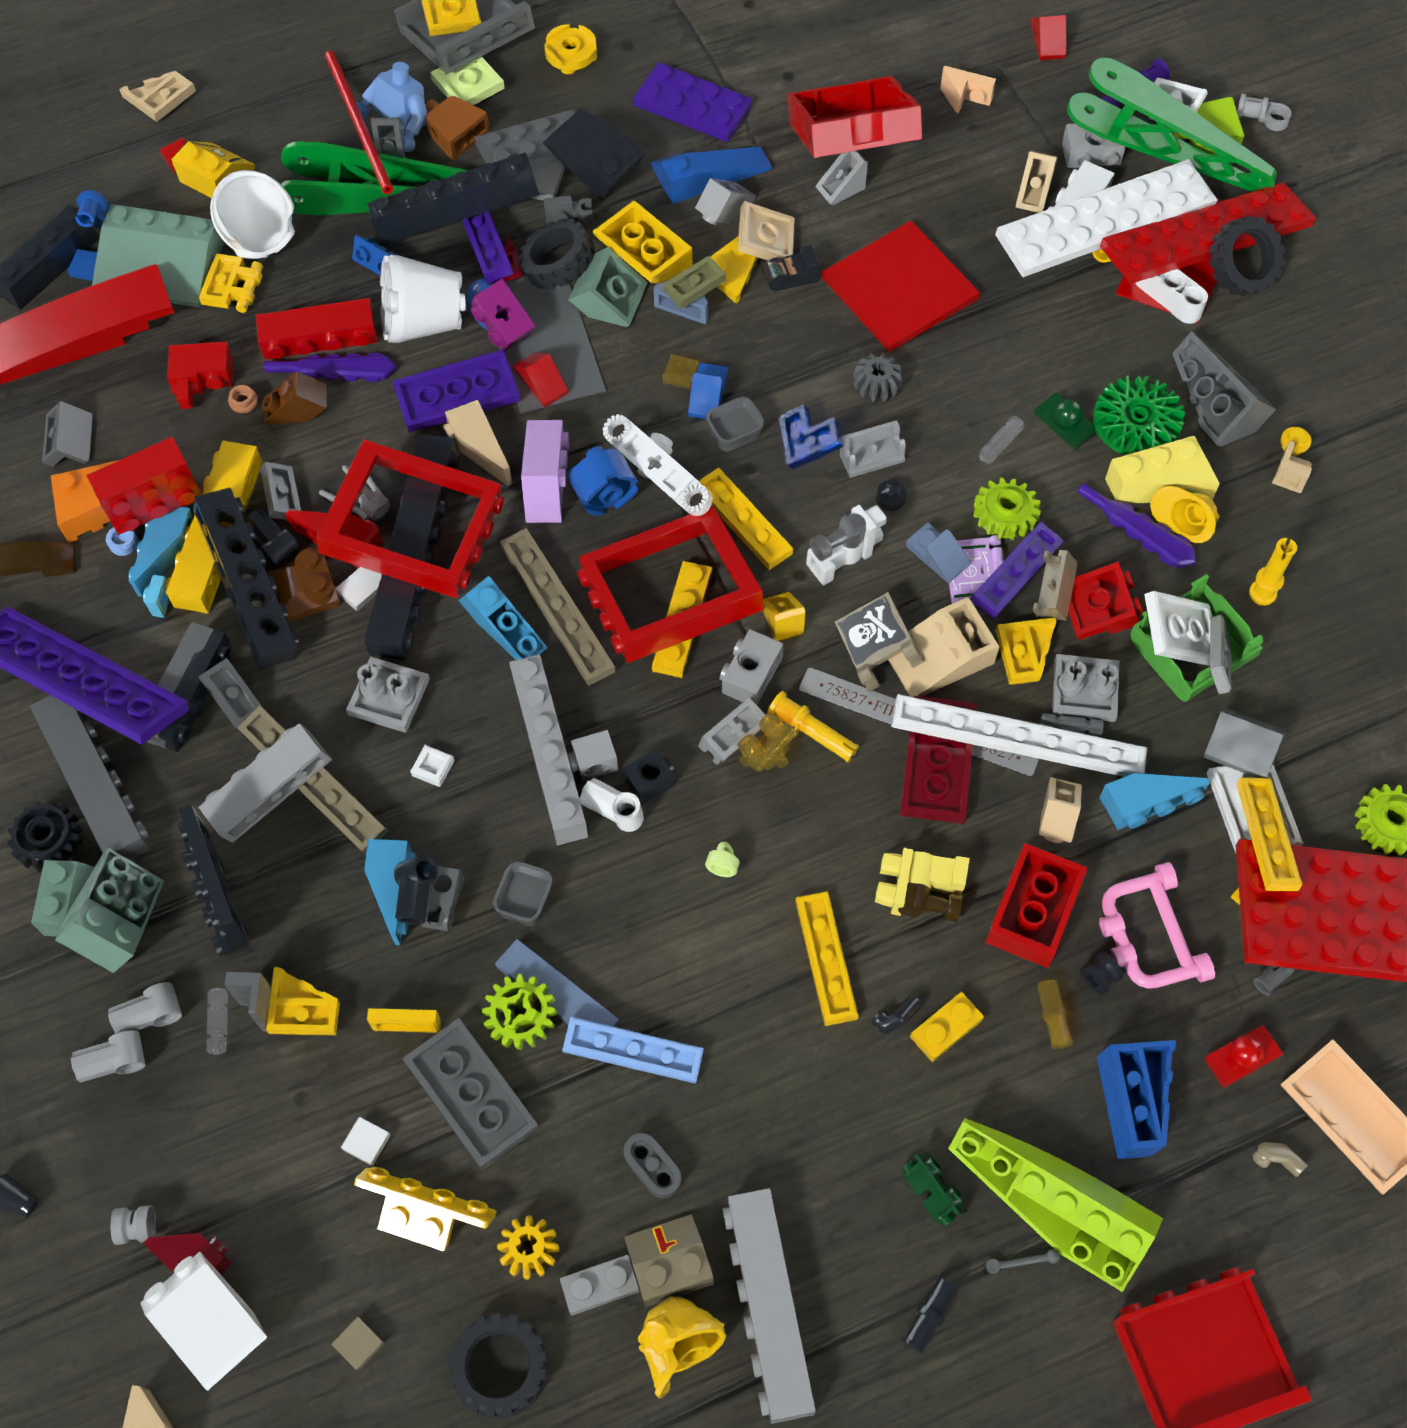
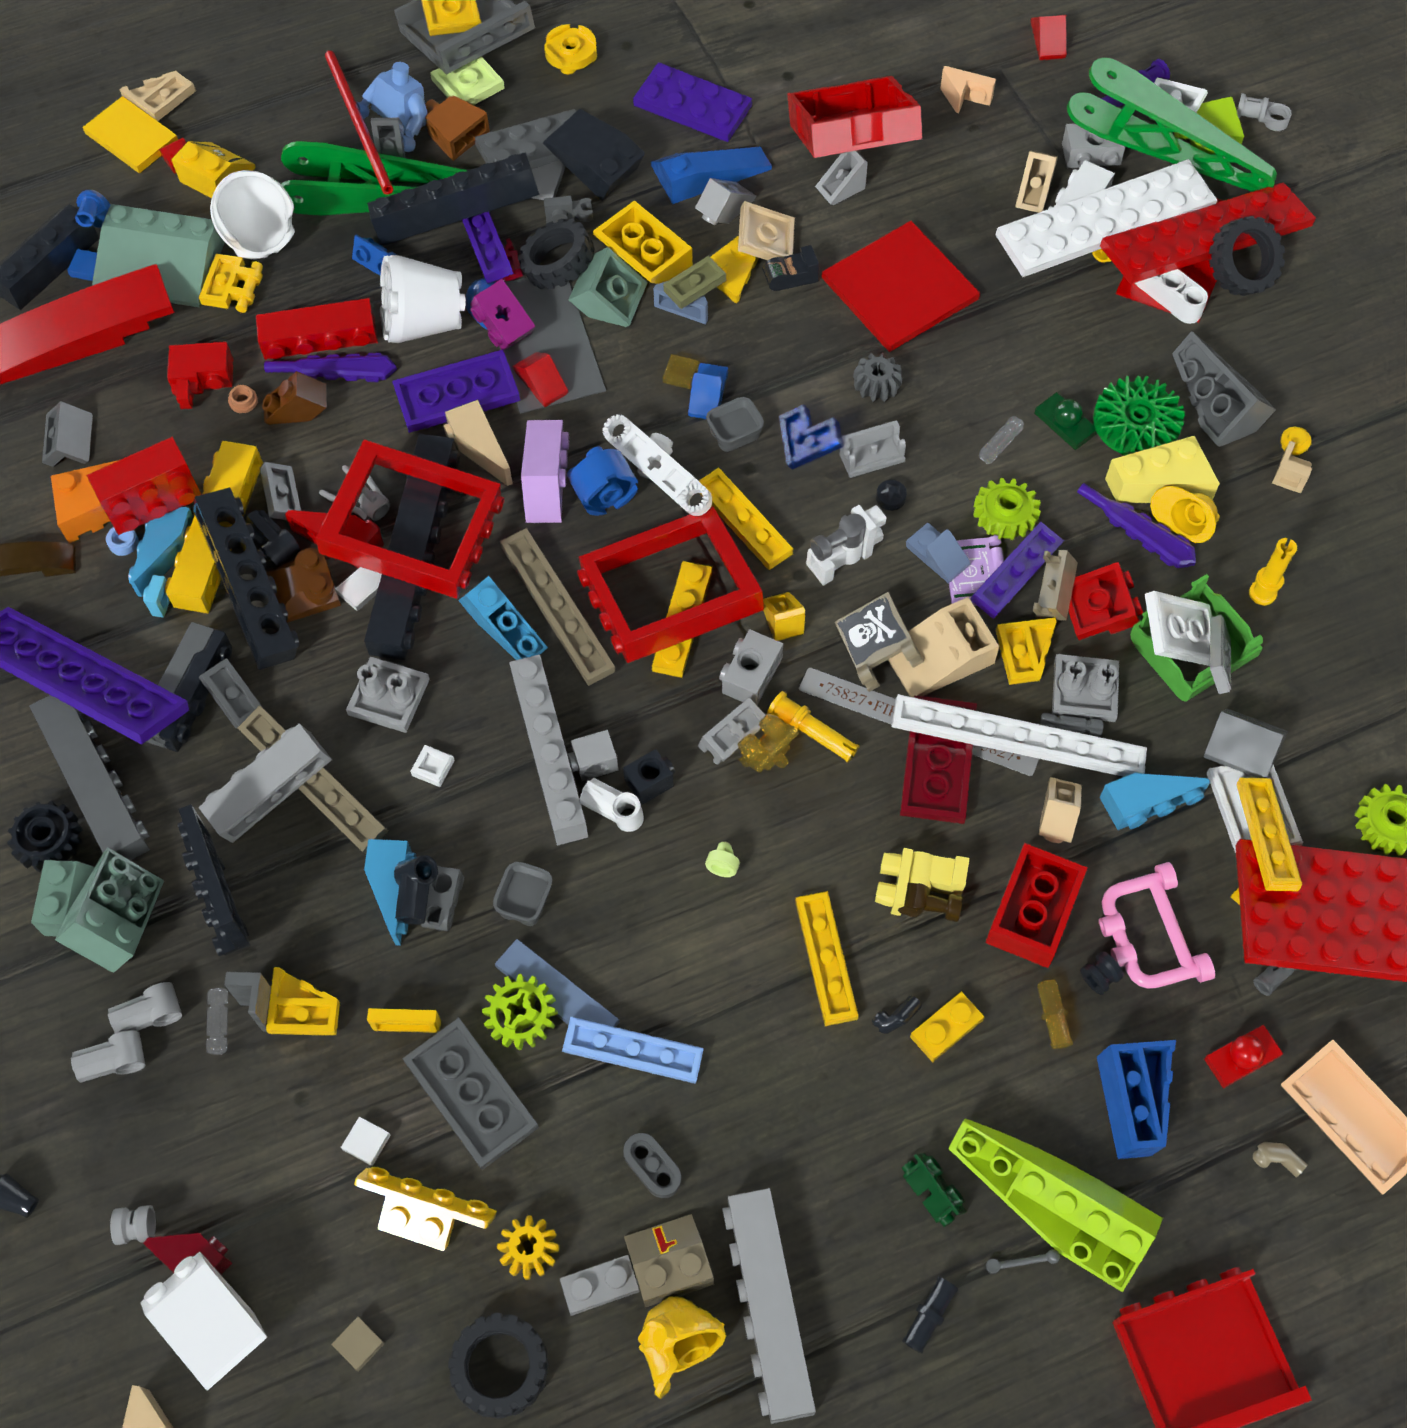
none -> yellow tile [83,96,178,173]

